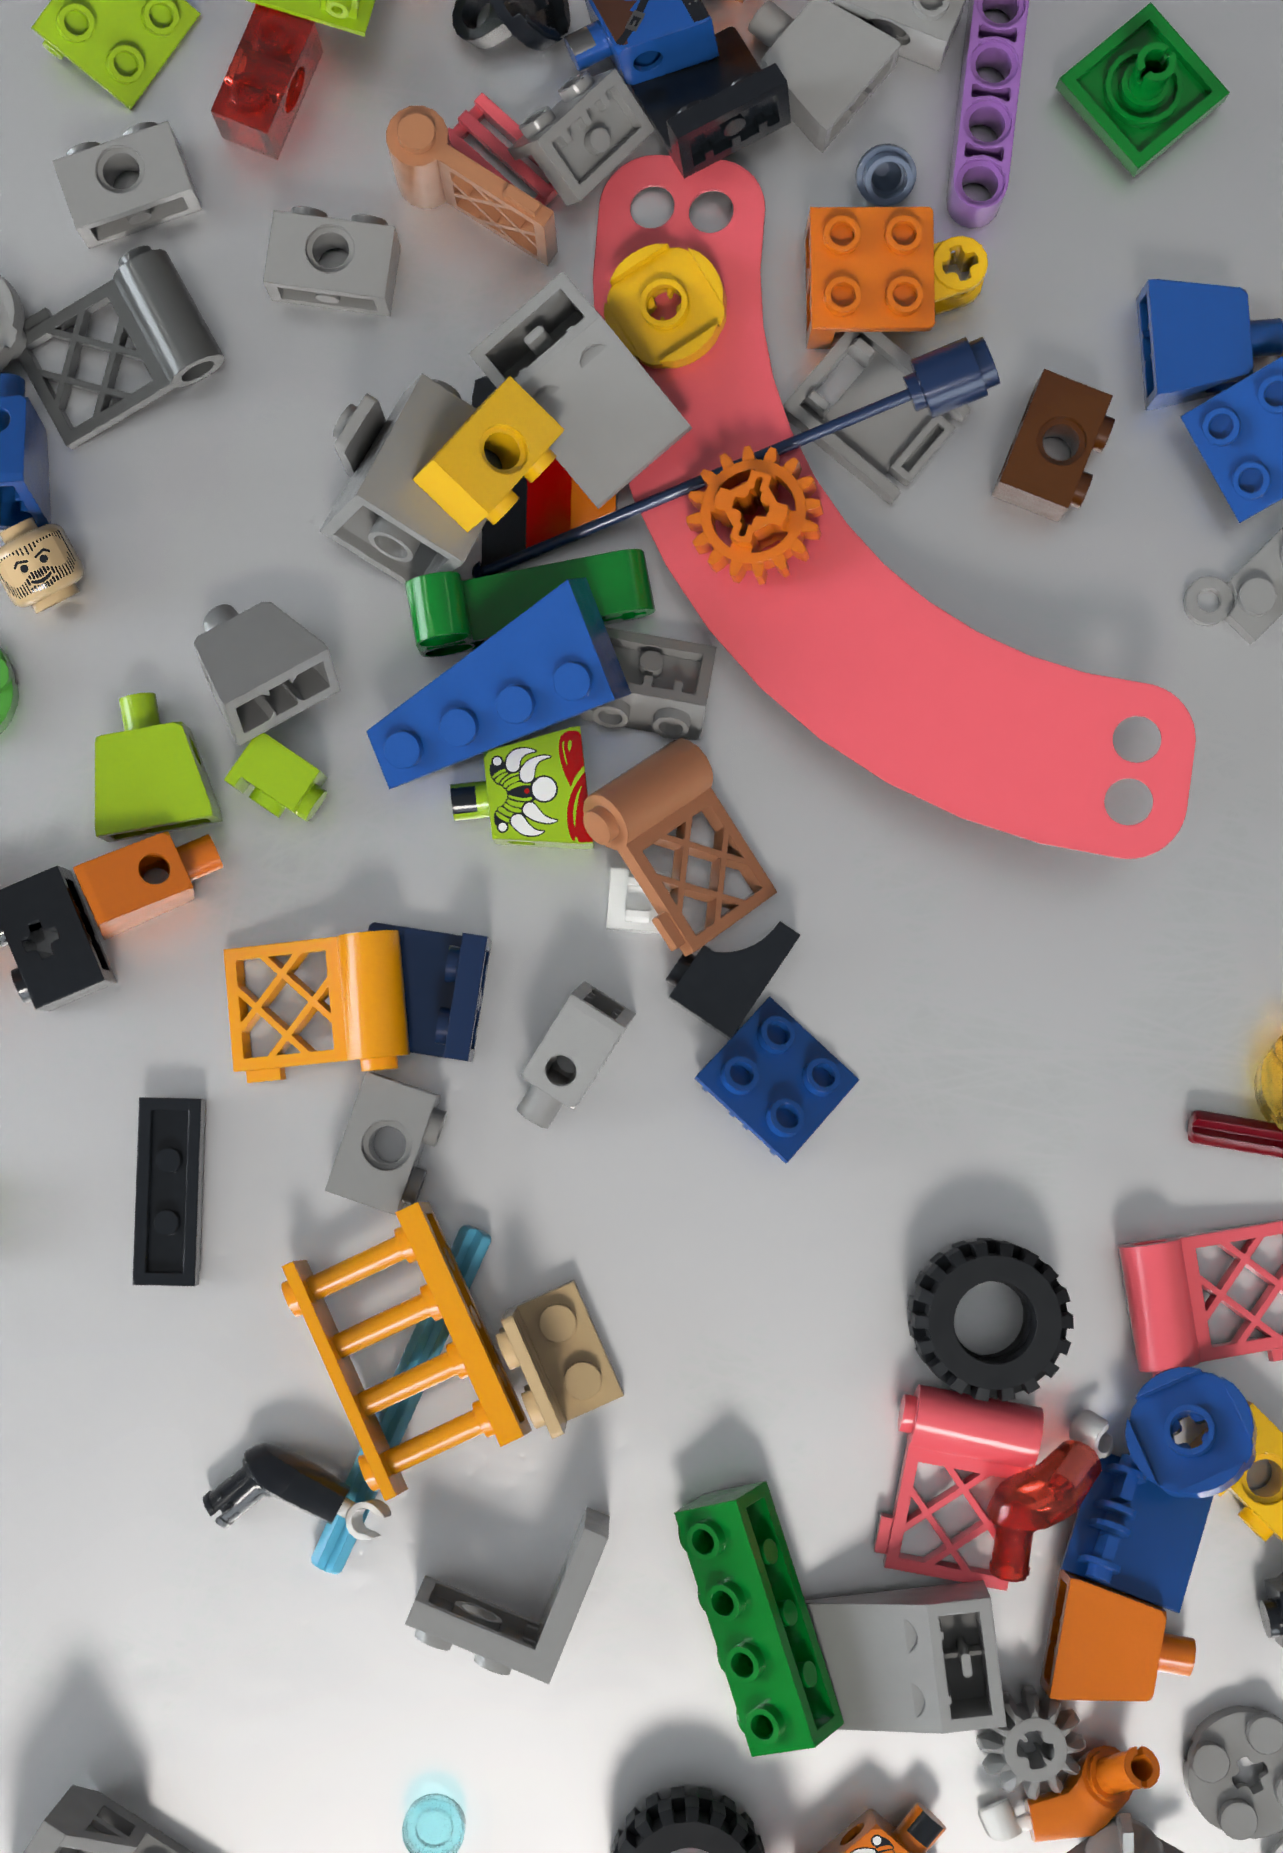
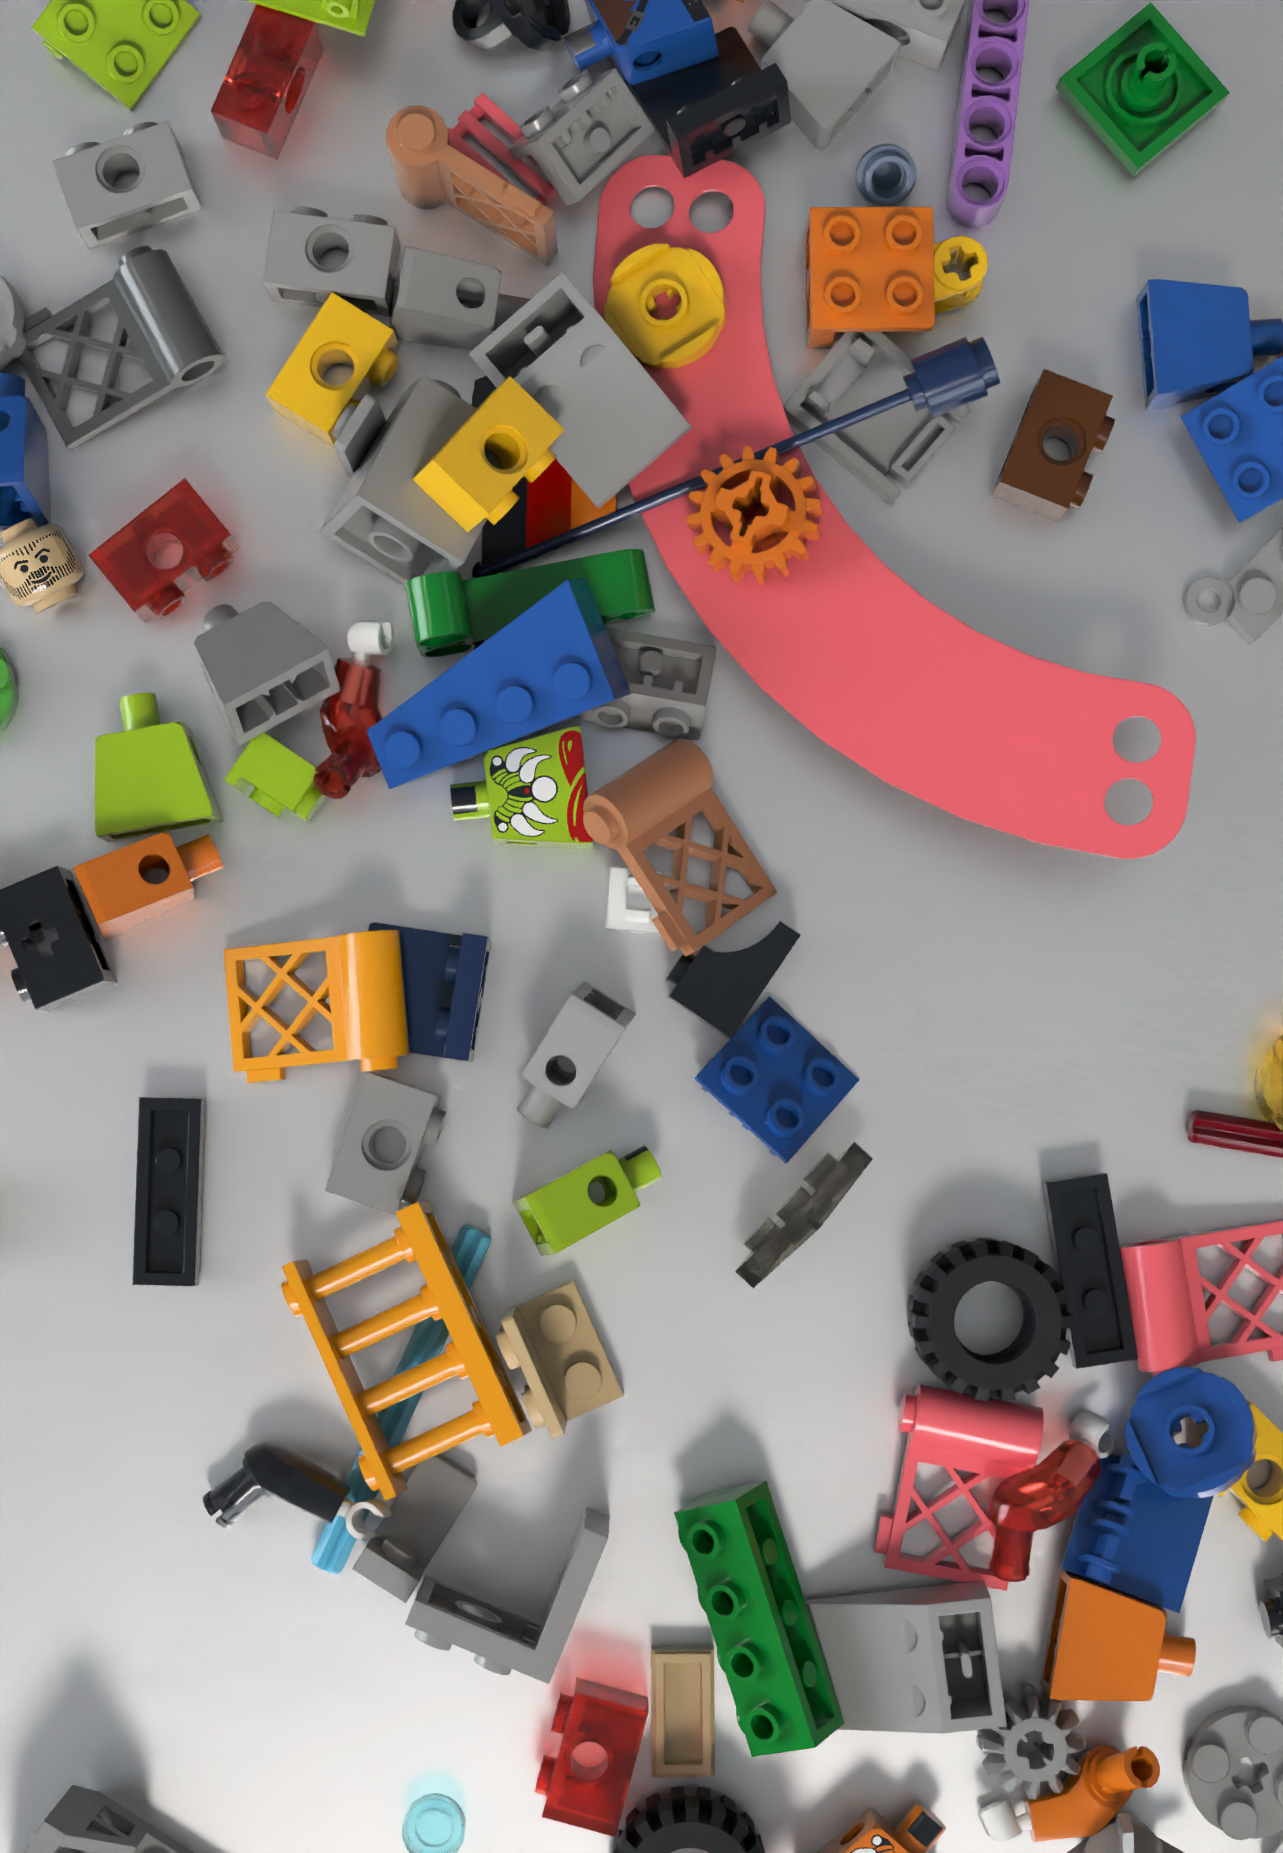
none -> clear red brick [88,478,241,623]
none -> yellow brick [265,292,401,448]
none -> clear red arm [313,621,394,799]
none -> light grey bracket [352,1455,477,1603]
none -> light grey torso [389,246,530,350]
none -> lime torso [512,1145,662,1256]
none -> clear red brick [534,1677,649,1837]
none -> tan tile [651,1645,715,1777]
none -> clear smoke plate [735,1142,873,1288]
none -> black plate [1042,1173,1138,1369]

